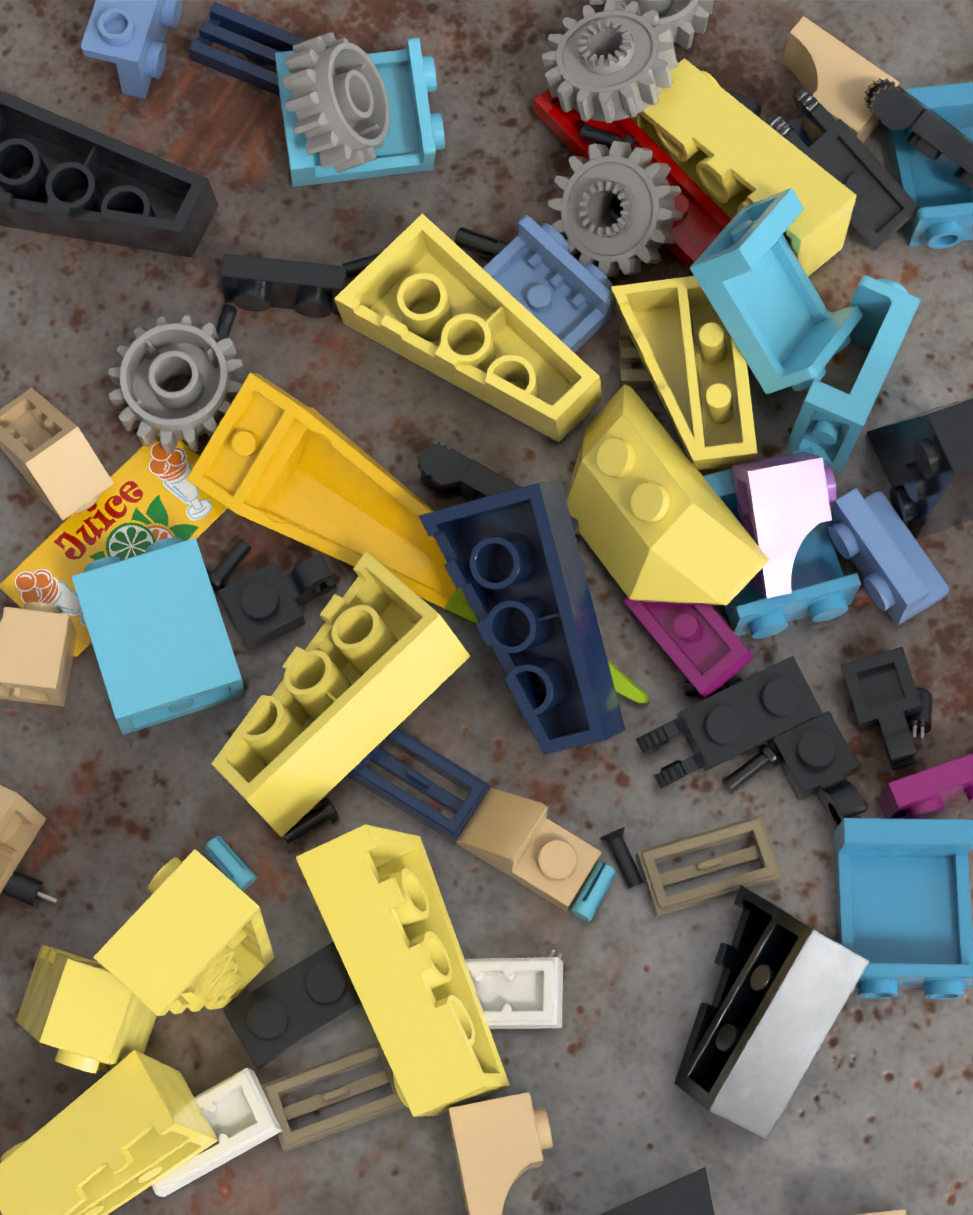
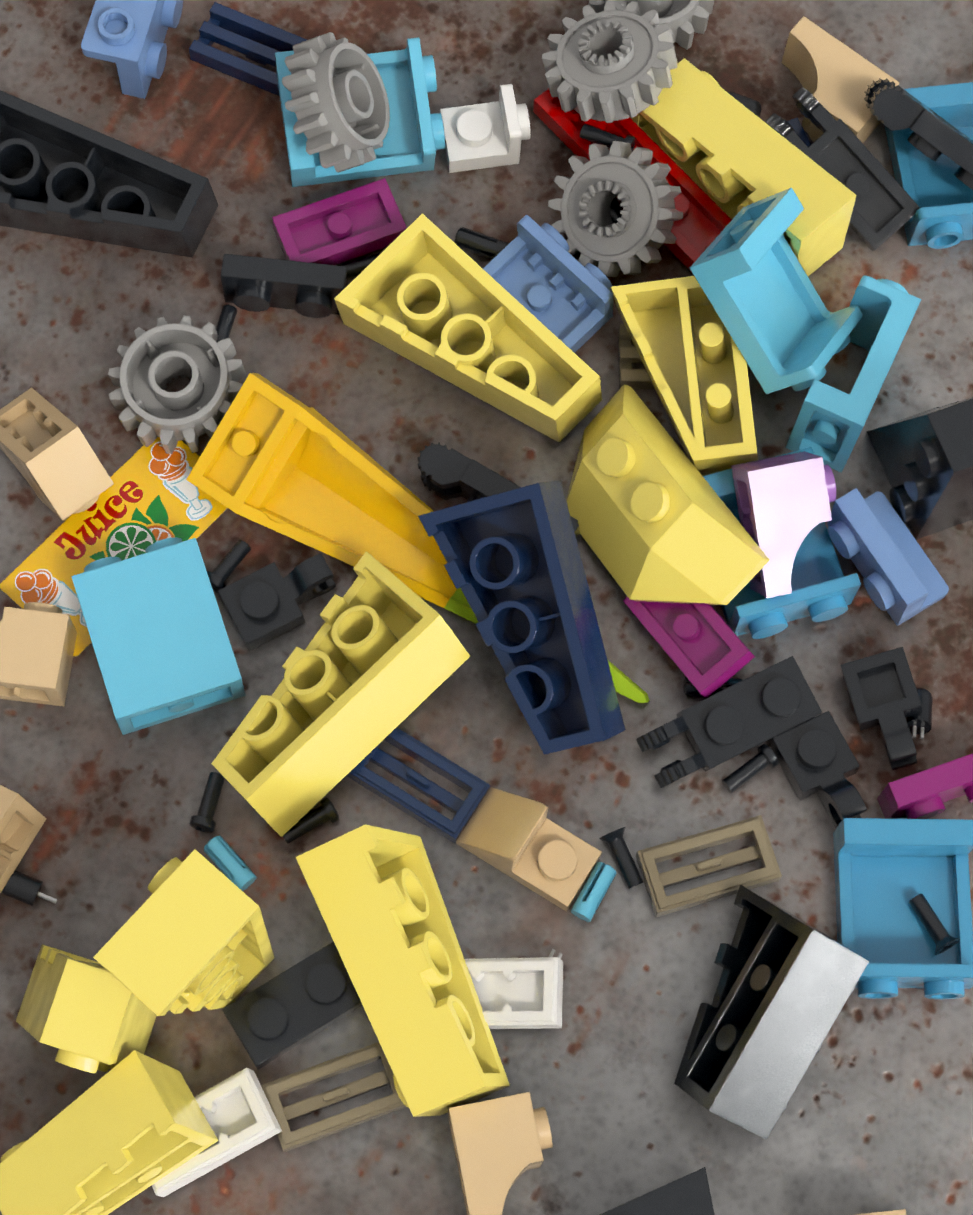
none -> black piece [189,772,225,833]
none -> magenta plate [272,178,407,265]
none -> white bracket [440,84,531,173]
none -> black piece [909,893,960,955]

